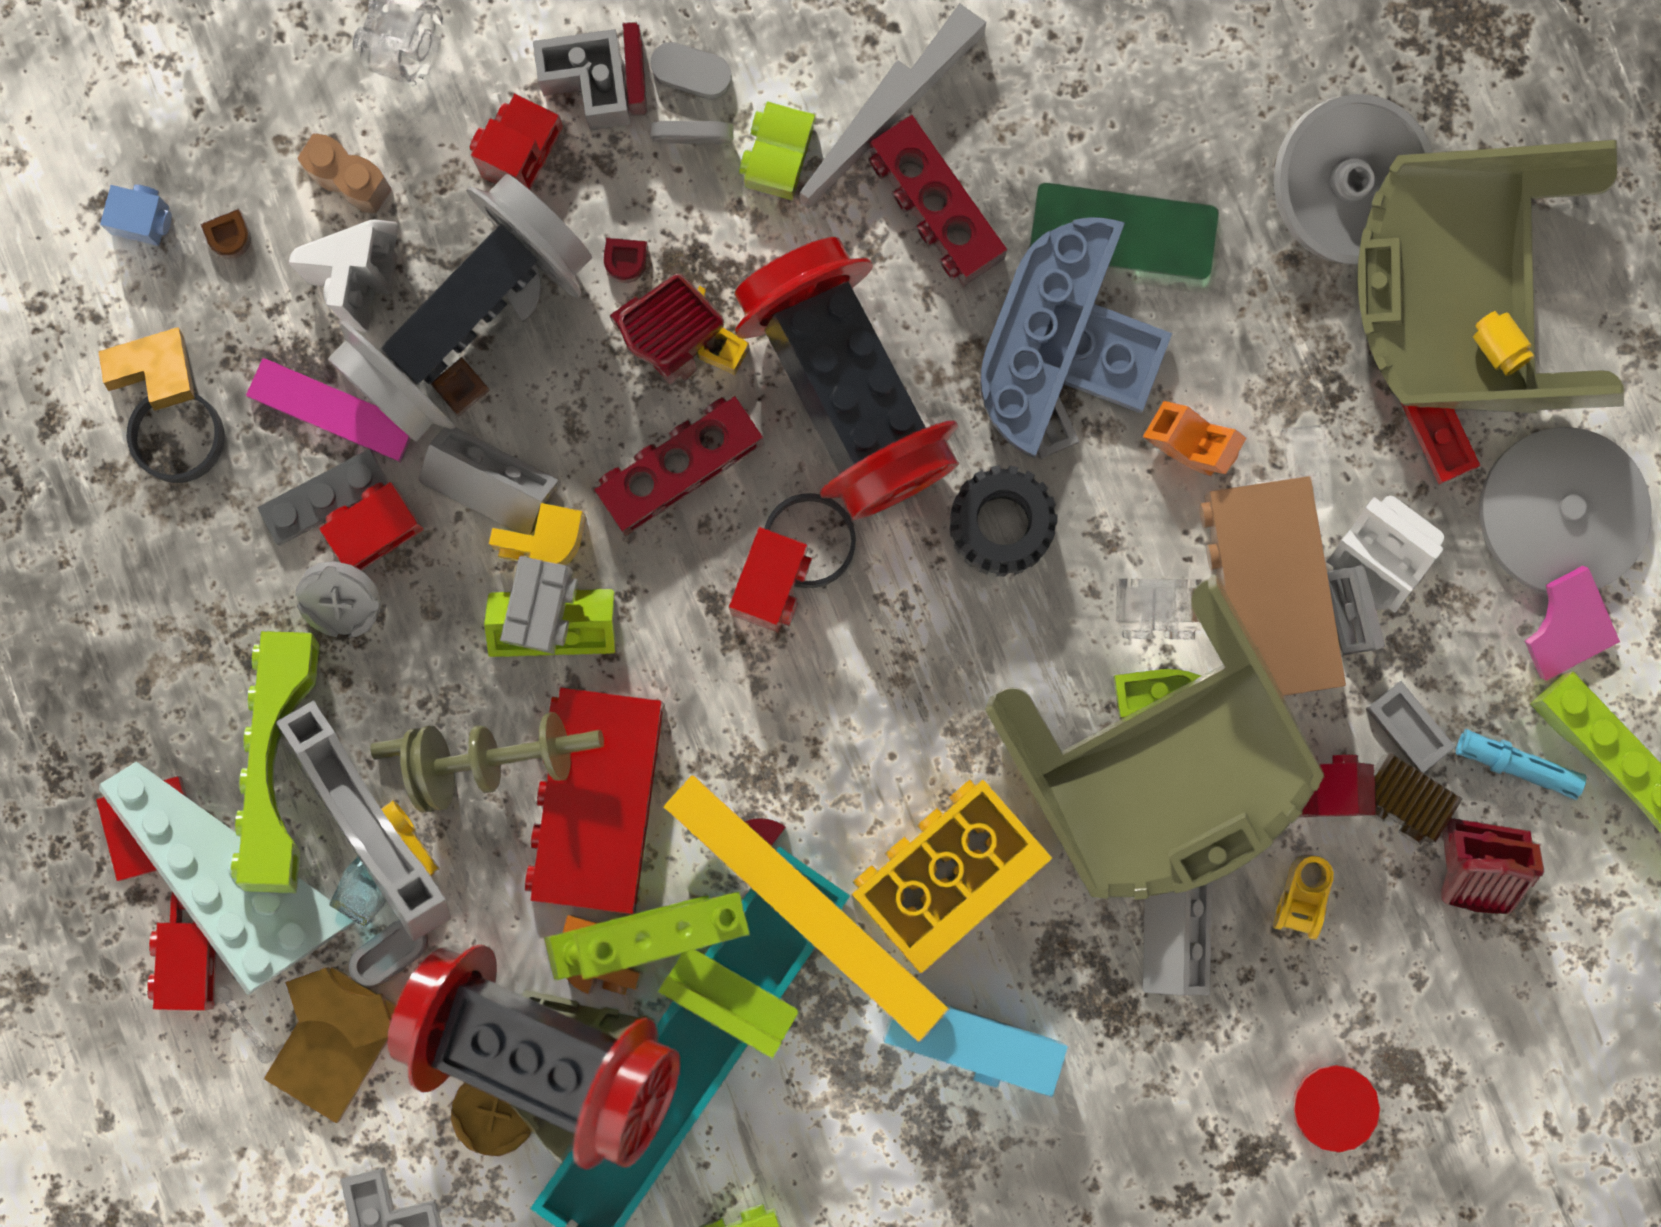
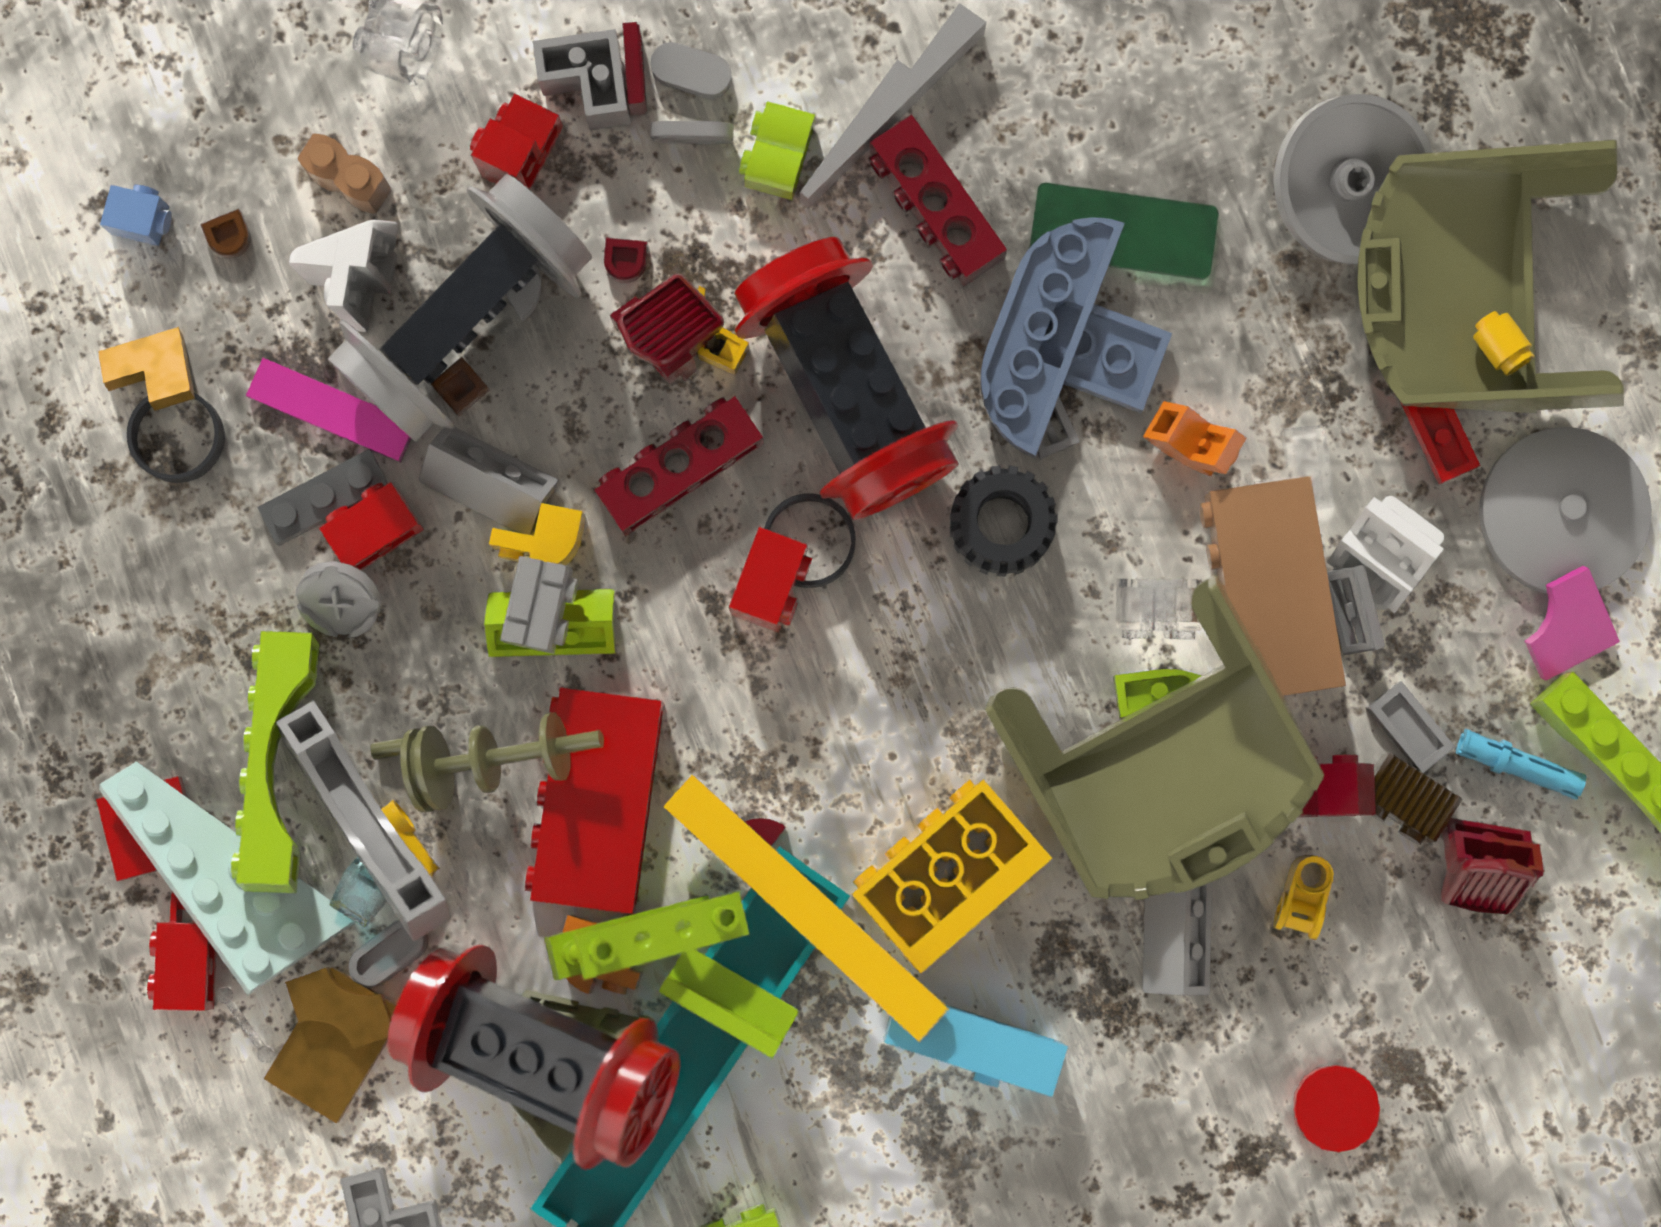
pearl gold tile [451,1082,532,1156] -> none

